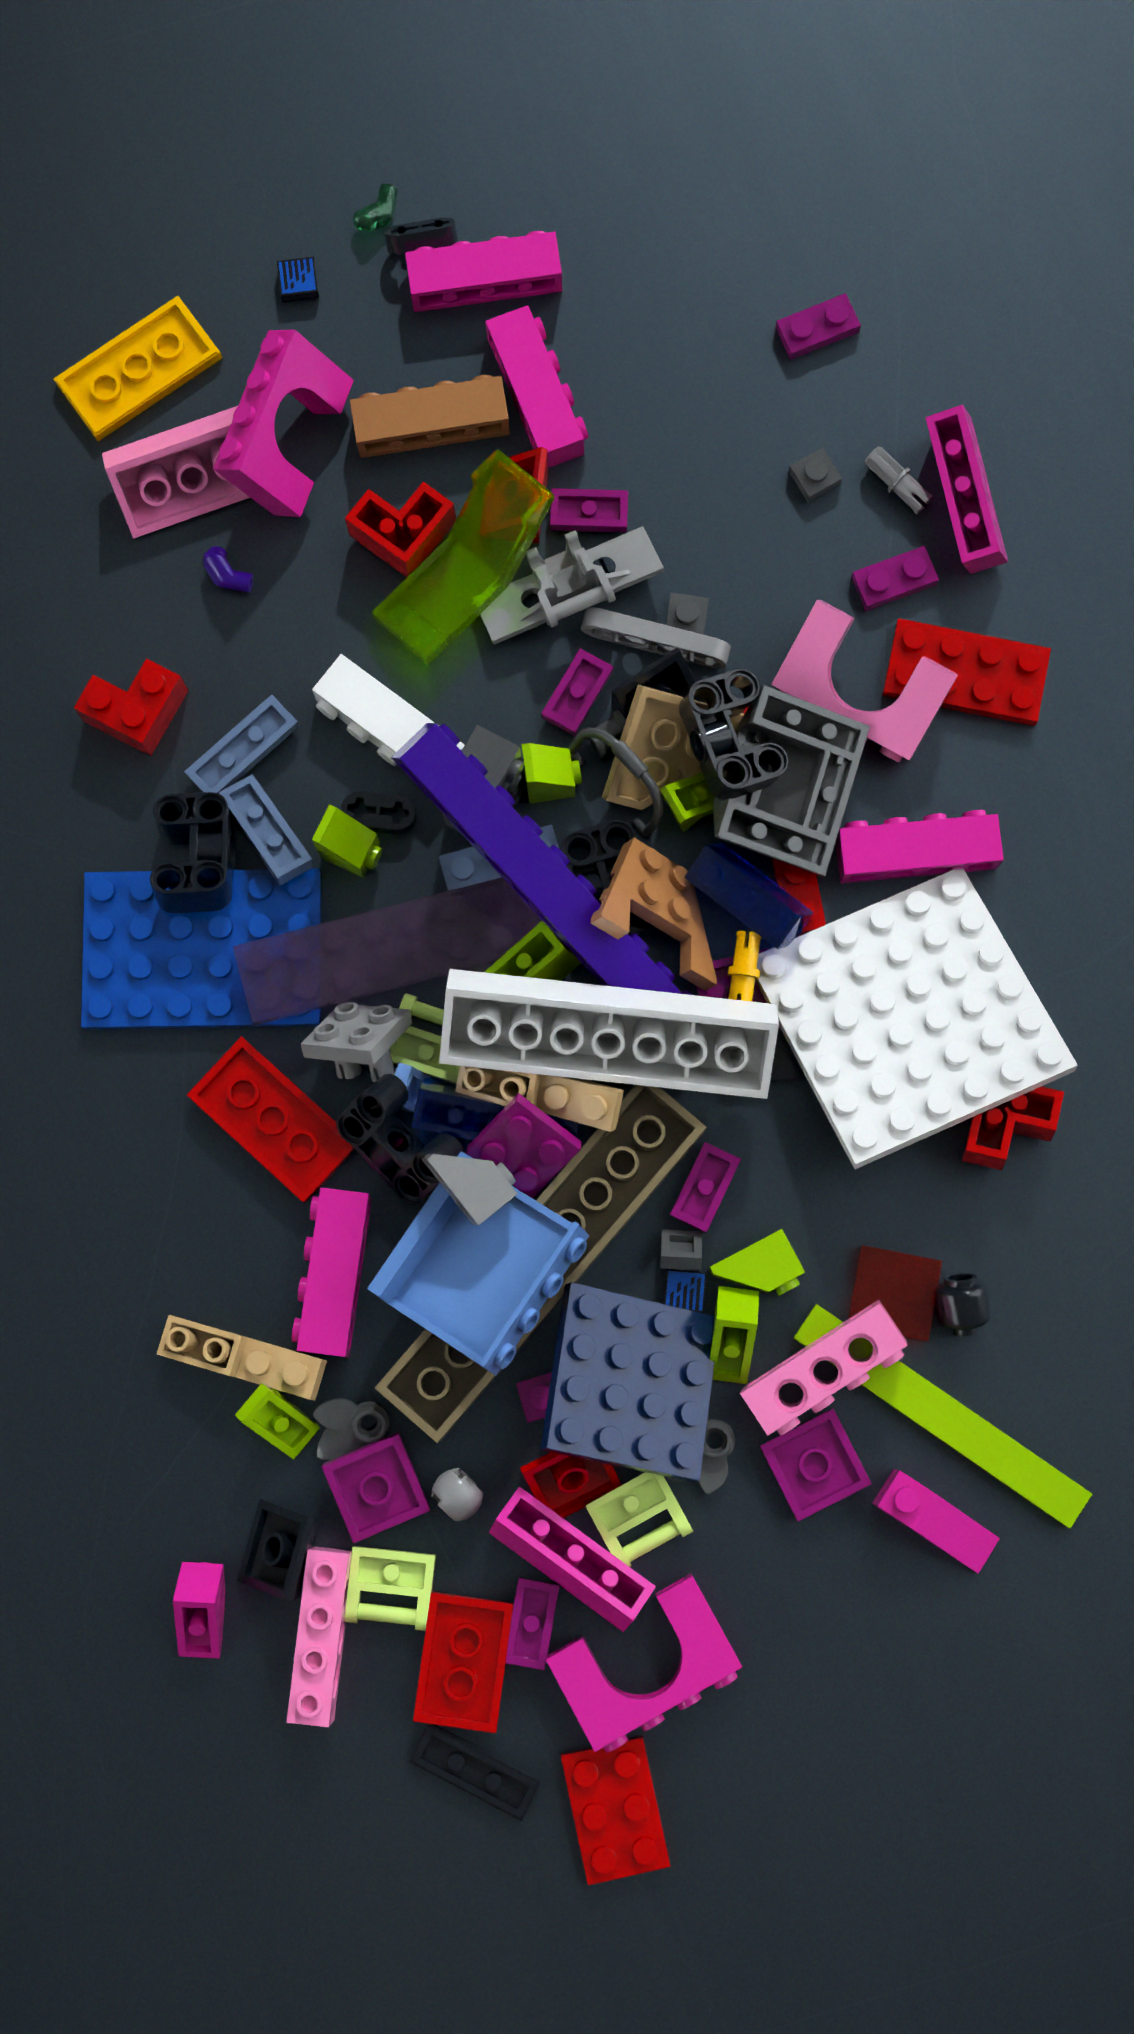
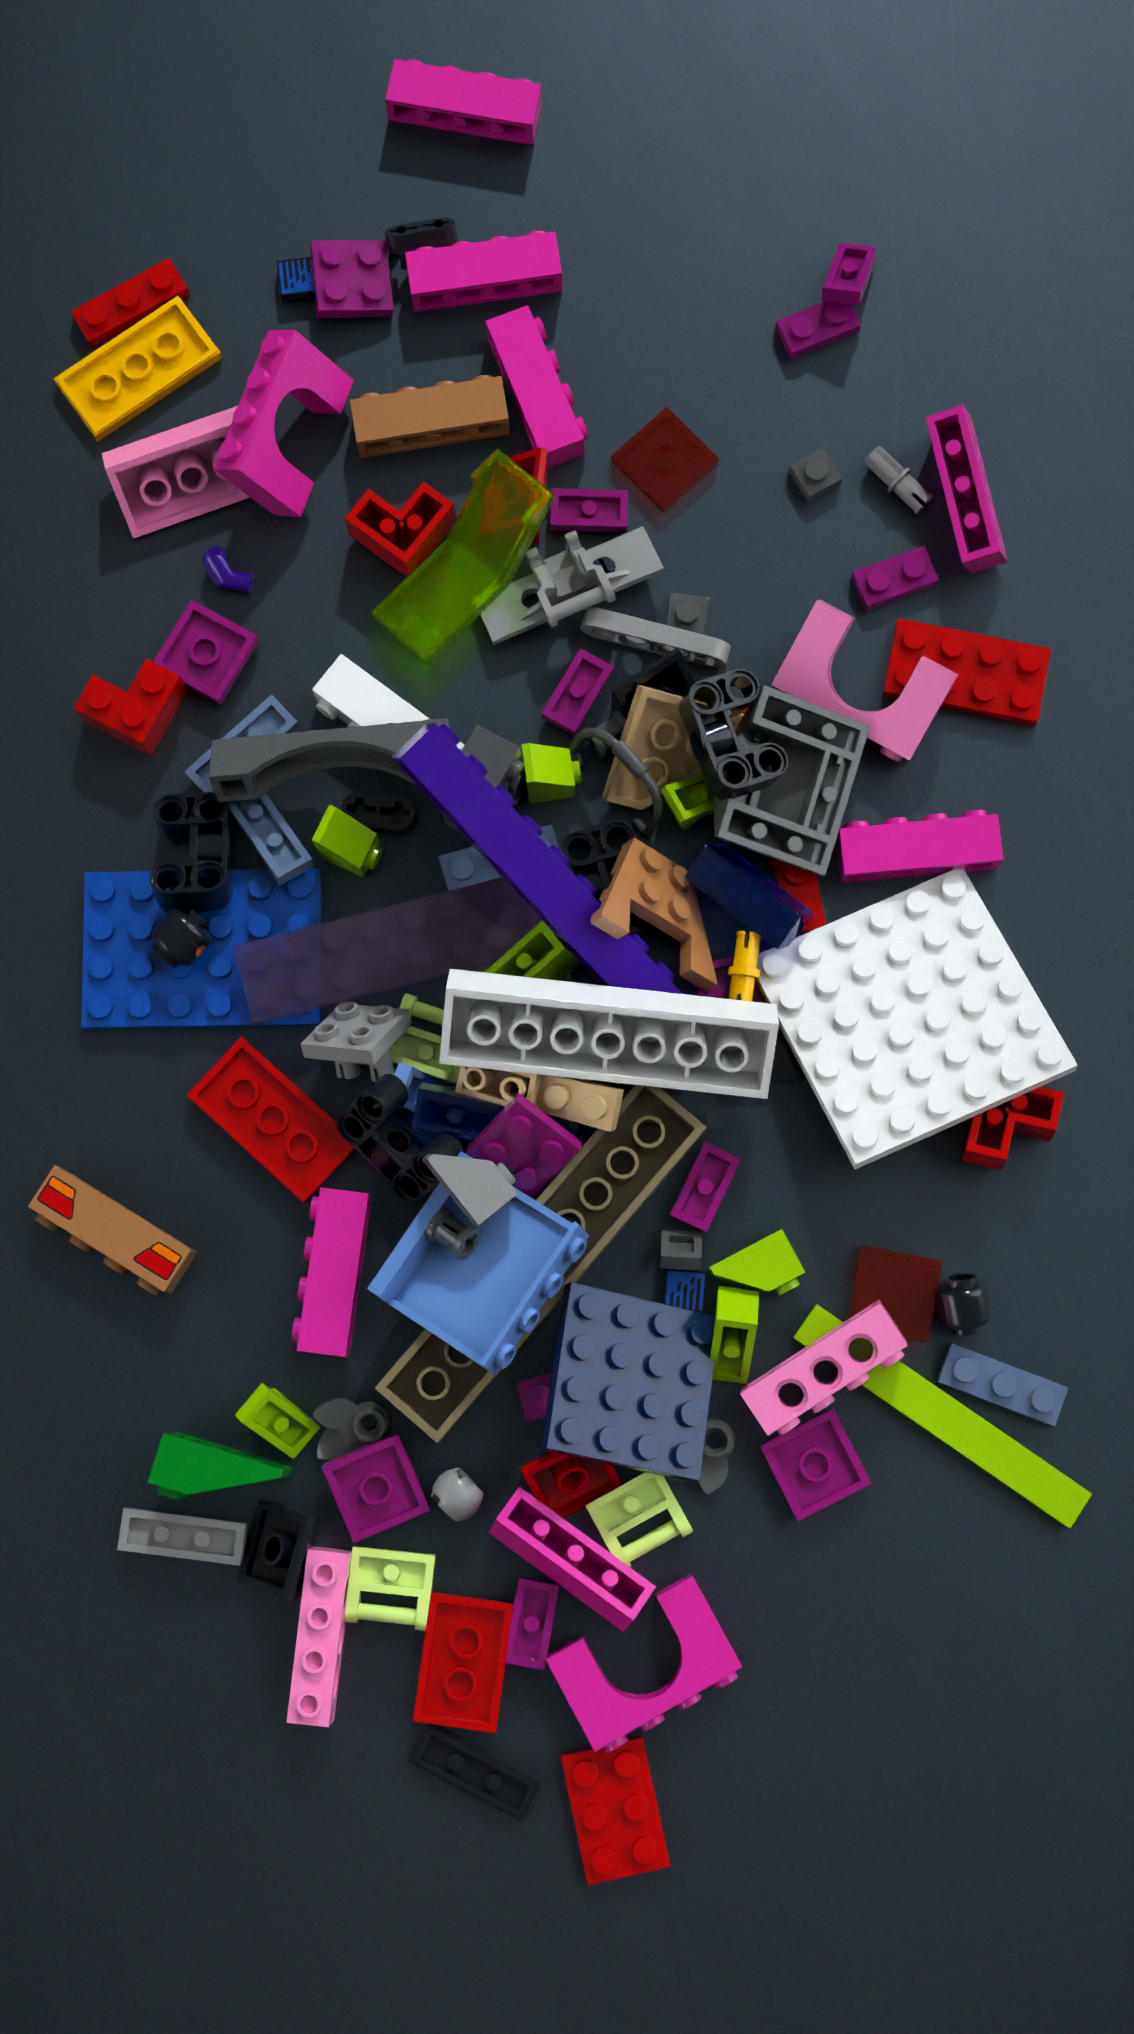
tan slope [157,1315,327,1401] -> none
dark pink slope [173,1562,226,1659] -> none
clear green arm [353,184,398,232] -> none
dark pink slope [872,1469,1000,1574] -> none
none -> medium nougat brick [28,1165,198,1296]
none -> red plate [70,258,190,348]
none -> light grey plate [117,1507,248,1566]
none -> green slope [147,1432,295,1500]
none -> black head [152,908,212,968]
none -> magenta plate [153,600,260,706]
none -> dark grey arch [209,718,450,802]
none -> magenta plate [310,240,394,318]
none -> dark pink brick [385,59,542,145]
none -> dark grey bush [425,1208,481,1261]
none -> clear red tile [611,407,719,514]
none -> magenta plate [822,243,877,305]
none -> sand blue plate [936,1343,1068,1427]

